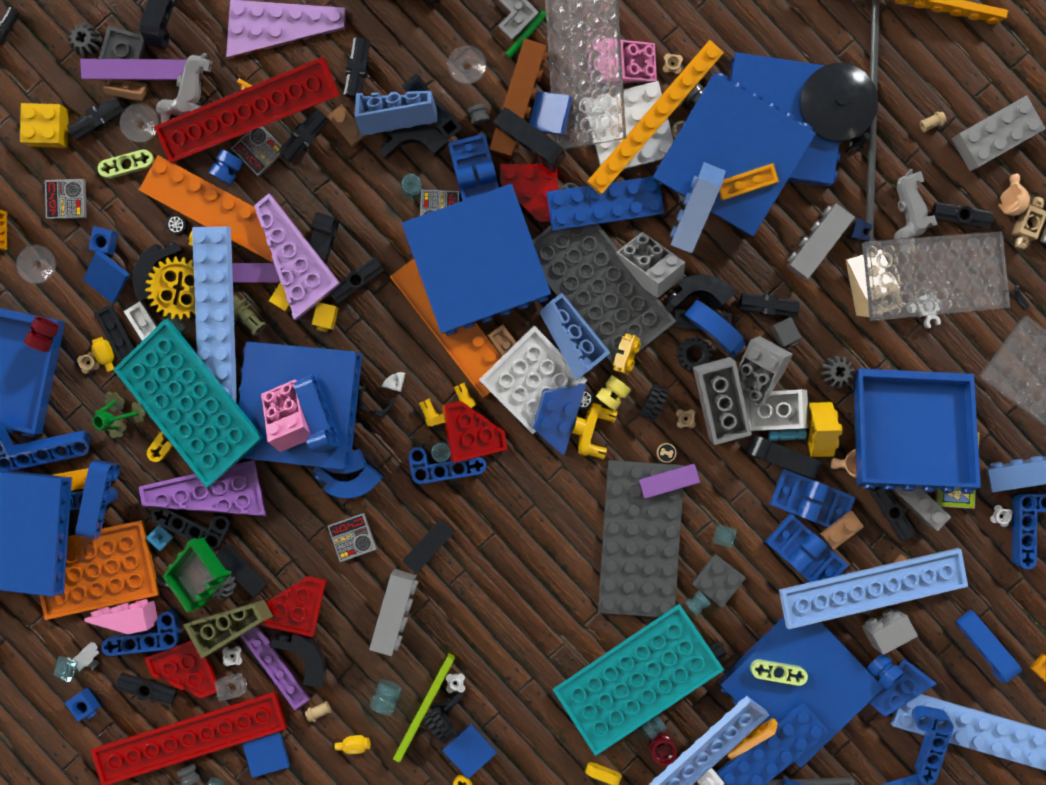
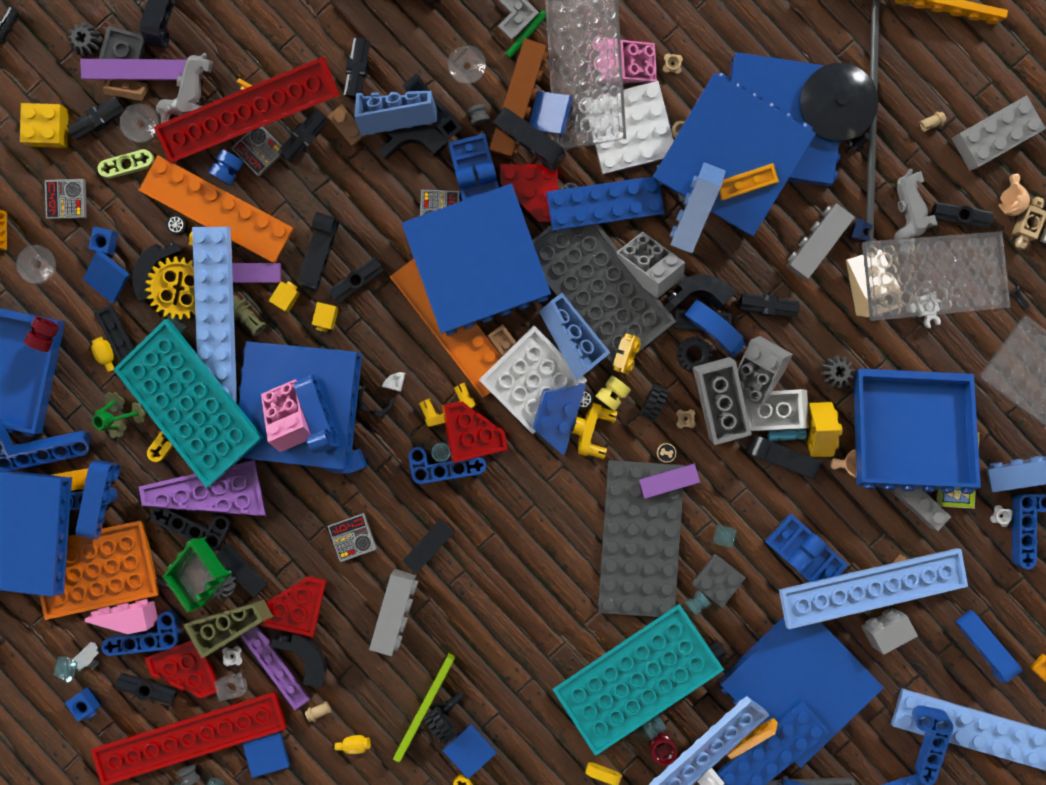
tan plate [77,352,100,374] -> none
white plate [124,302,157,341] -> none
dark azure tile [145,525,174,551] -> none
lavender wing [226,0,346,59] -> none
lavender wing [254,194,341,320] -> none
blue arch [312,465,383,498] -> none
clear light blue wheel [369,680,402,716] -> none
clear light blue wheel [402,174,422,196] -> none
white plate [446,673,465,693] -> none
light orange plate [586,40,724,195] -> none
dark grey wheel [686,84,703,105] -> none
yellowish green beam [750,659,808,686] -> none
blue plate [769,469,856,527] -> none
dark grey brick [770,317,802,348] -> none
medium nougat plate [820,511,864,550] -> none
blue wheel [866,654,904,690] -> none
black piece [869,487,916,541] -> none
blue wing [869,659,937,717] -> none

